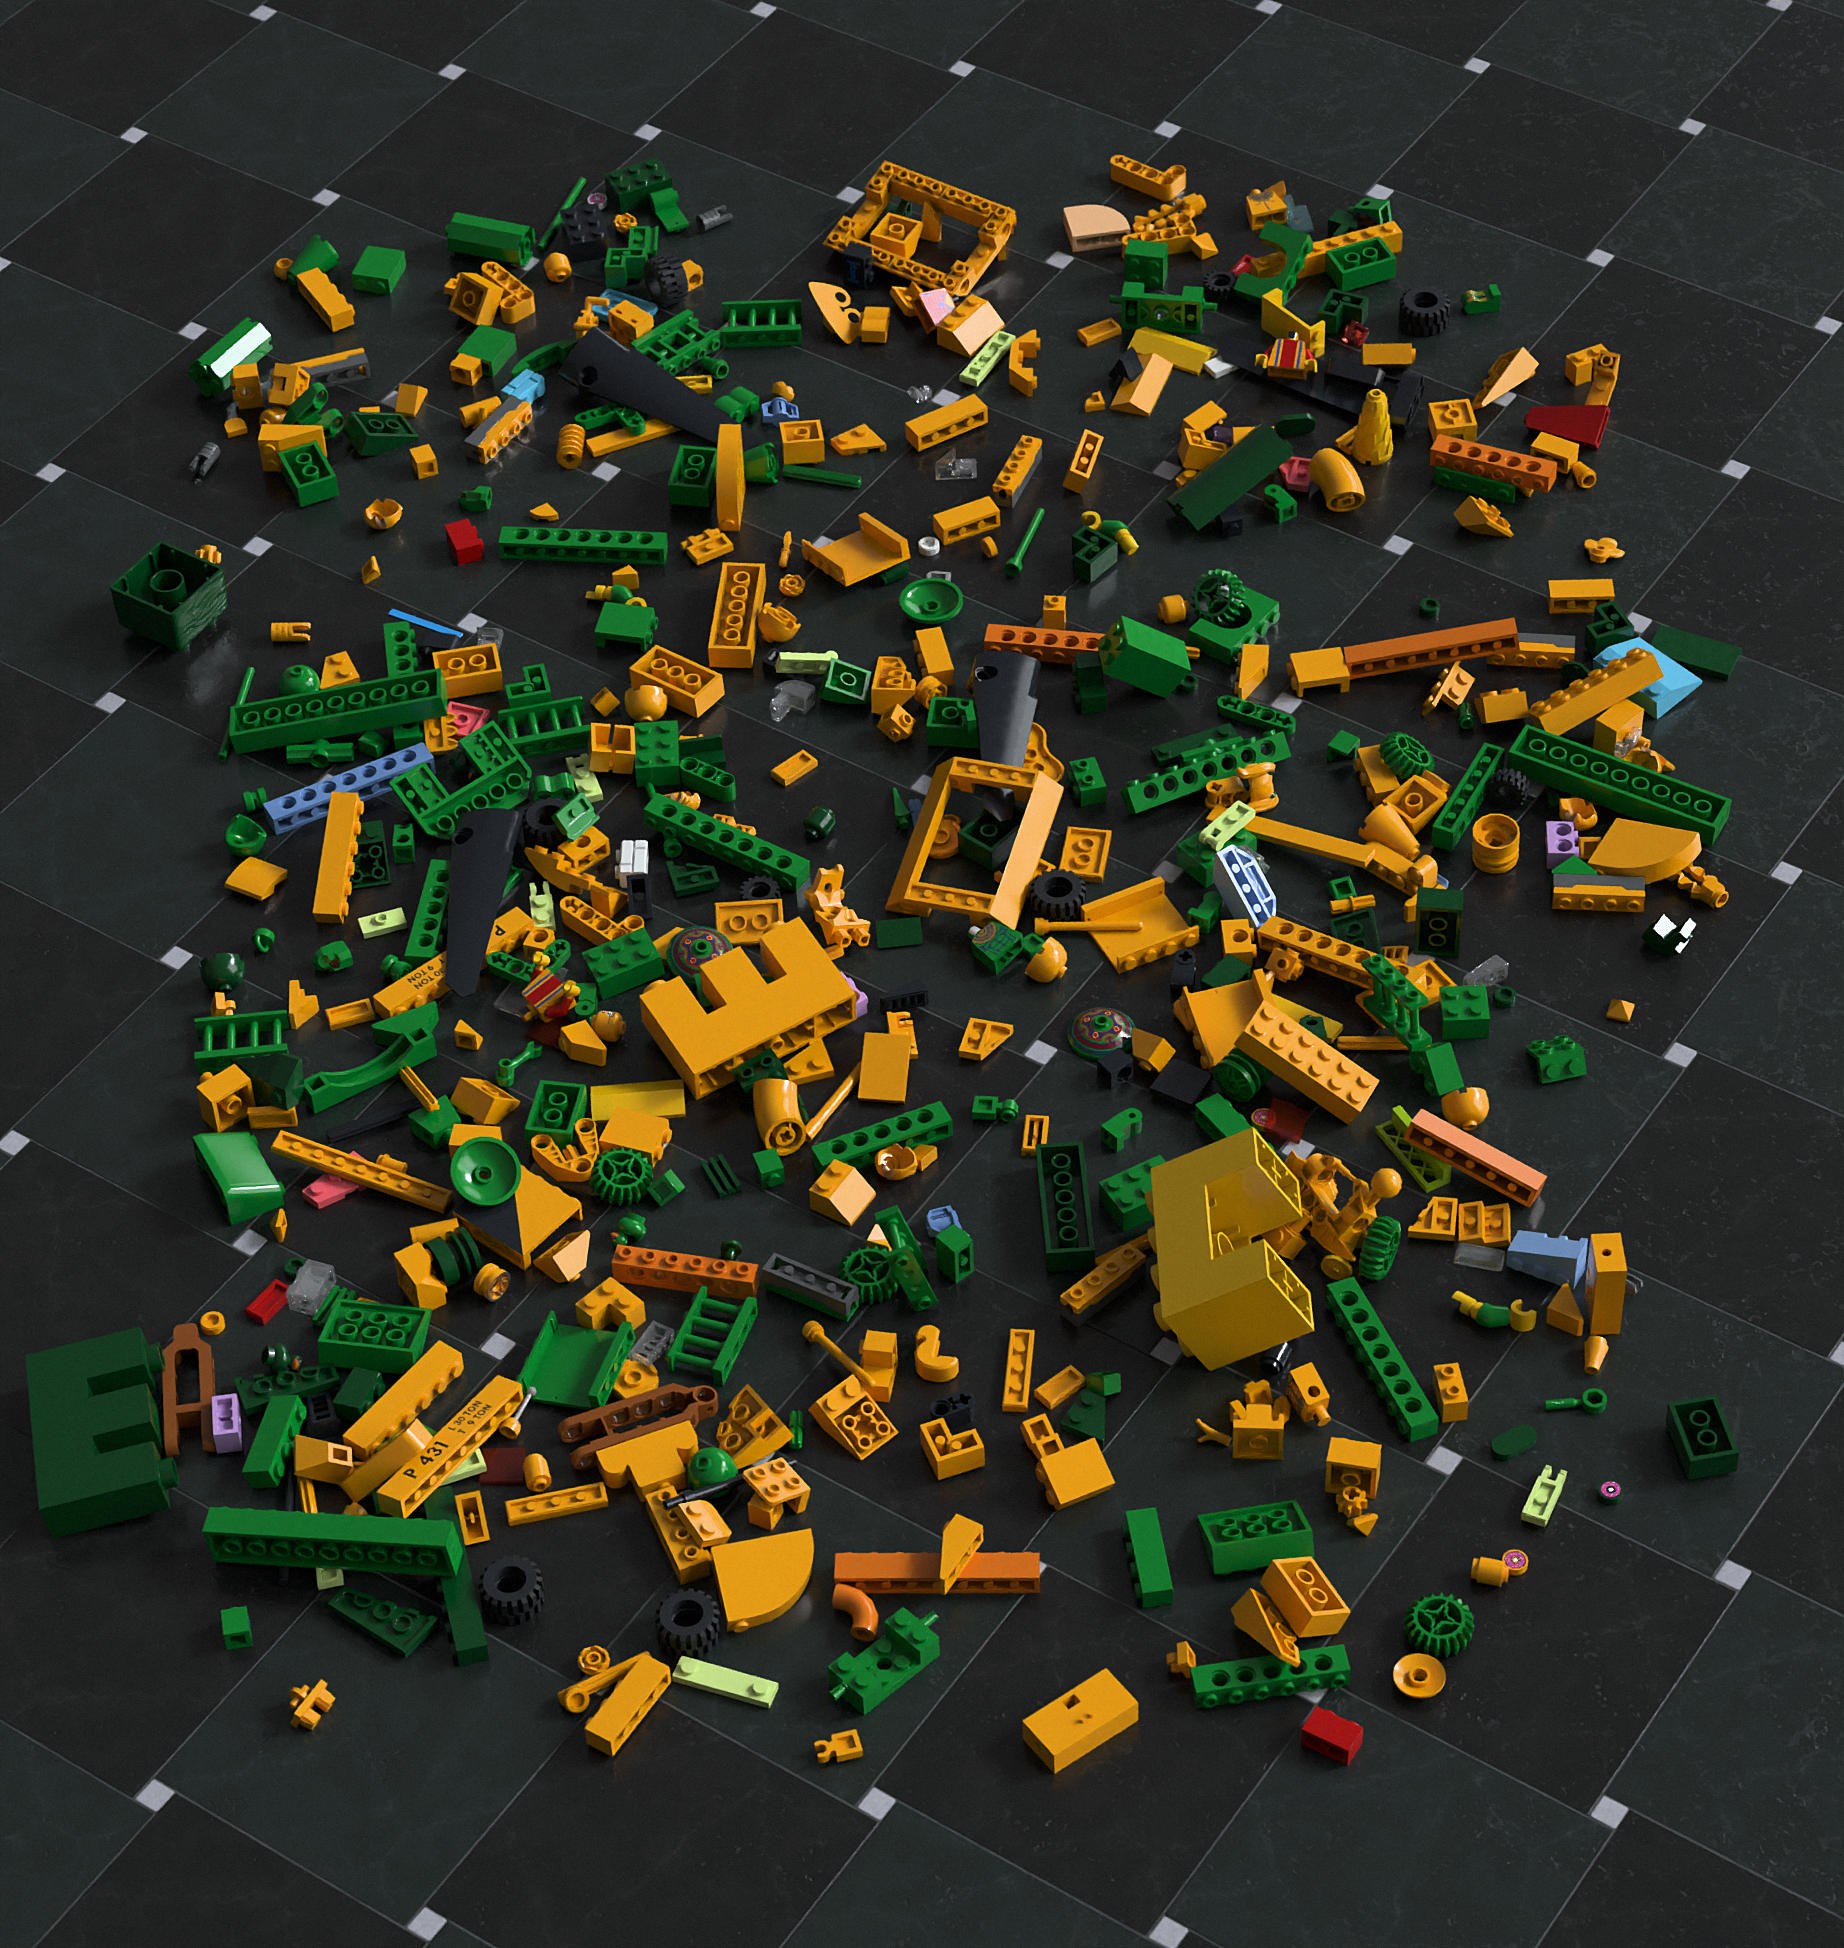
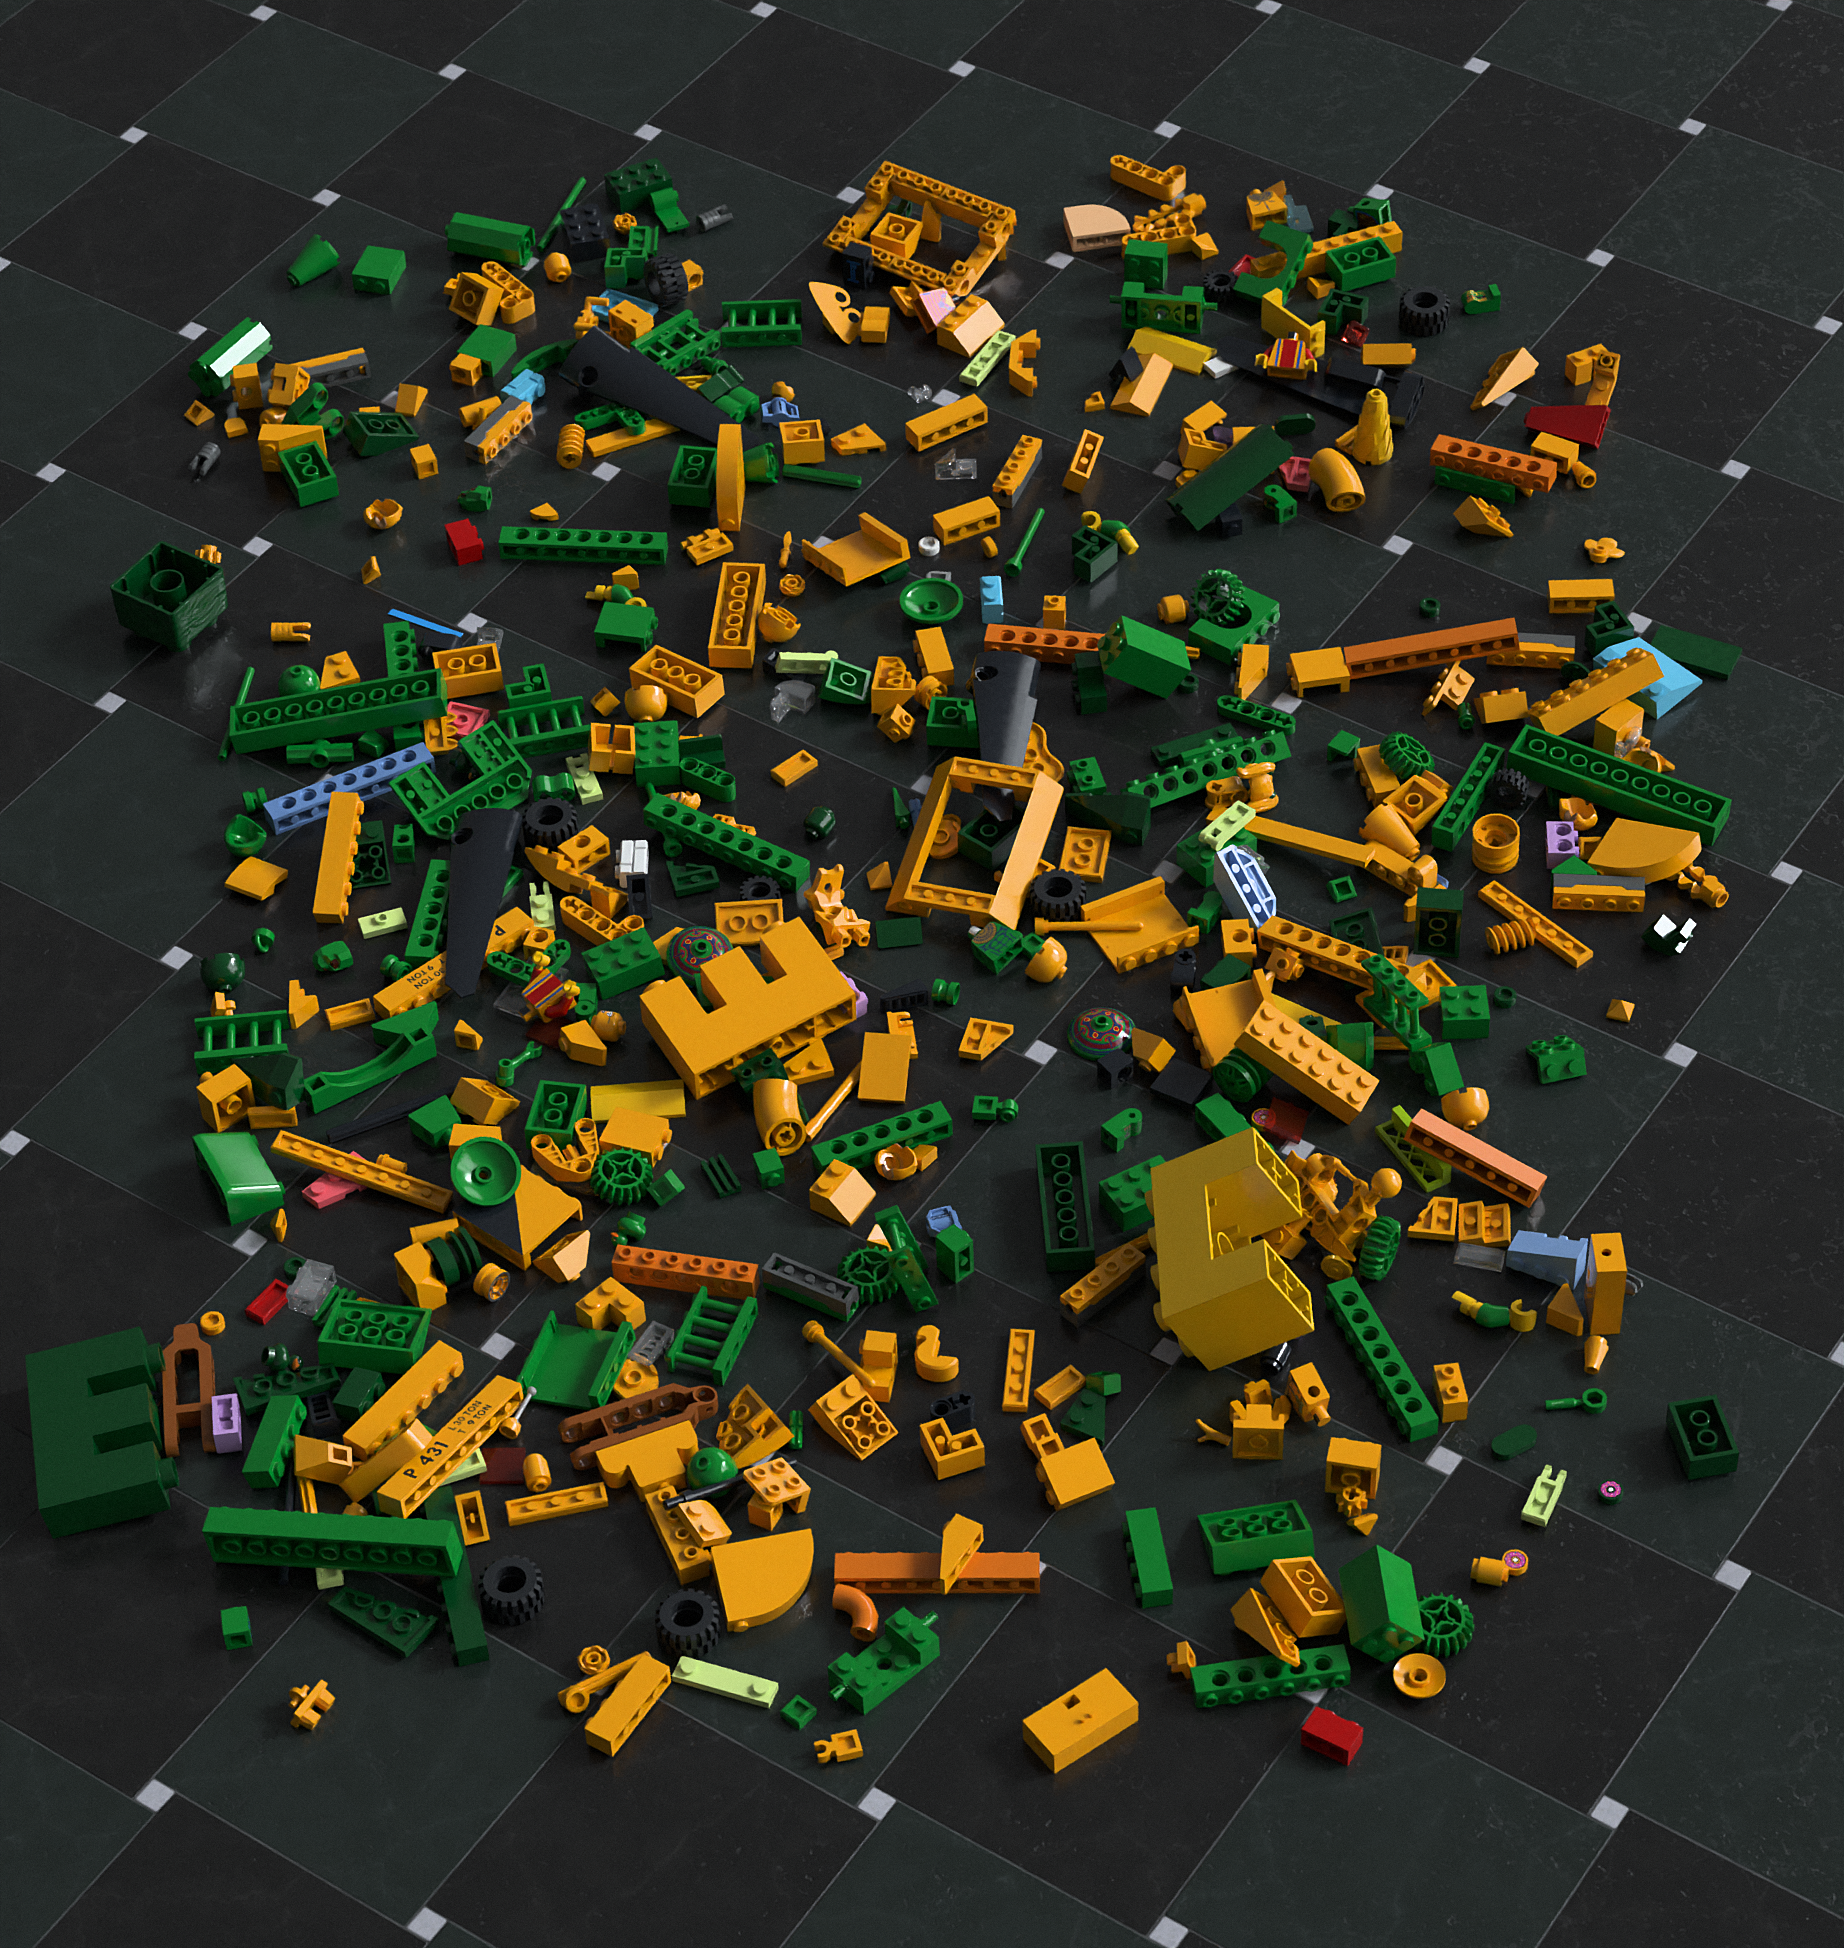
light orange plate [273,258,294,280] -> none
light orange brick [297,267,355,332] -> none
light orange axle [399,1066,440,1113] -> none
plate [551,792,600,843] -> none
tile [588,193,607,210] -> none
dark green piece [718,1239,742,1261] -> none
light orange tile [1021,1115,1049,1156] -> none
light orange tile [1077,317,1122,347] -> none
light orange axle [1329,895,1375,915] -> none
light orange piece [1428,399,1477,443] -> none
clear slope [1463,955,1508,987] -> none
none -> light orange slope [184,400,215,426]
none -> dark green piece [695,365,745,404]
none -> green tile [780,1695,817,1730]
none -> light orange slope [866,861,892,890]
none -> green wheel [931,978,960,1005]
none -> medium azure brick [980,576,1003,624]
none -> dark green wedge [1065,792,1151,846]
none -> light orange slope [1307,277,1335,299]
none -> green slope [1326,1022,1374,1072]
none -> green brick [1338,1545,1424,1664]
none -> light orange tile [1478,880,1593,968]
none -> light orange piece [1485,917,1536,955]

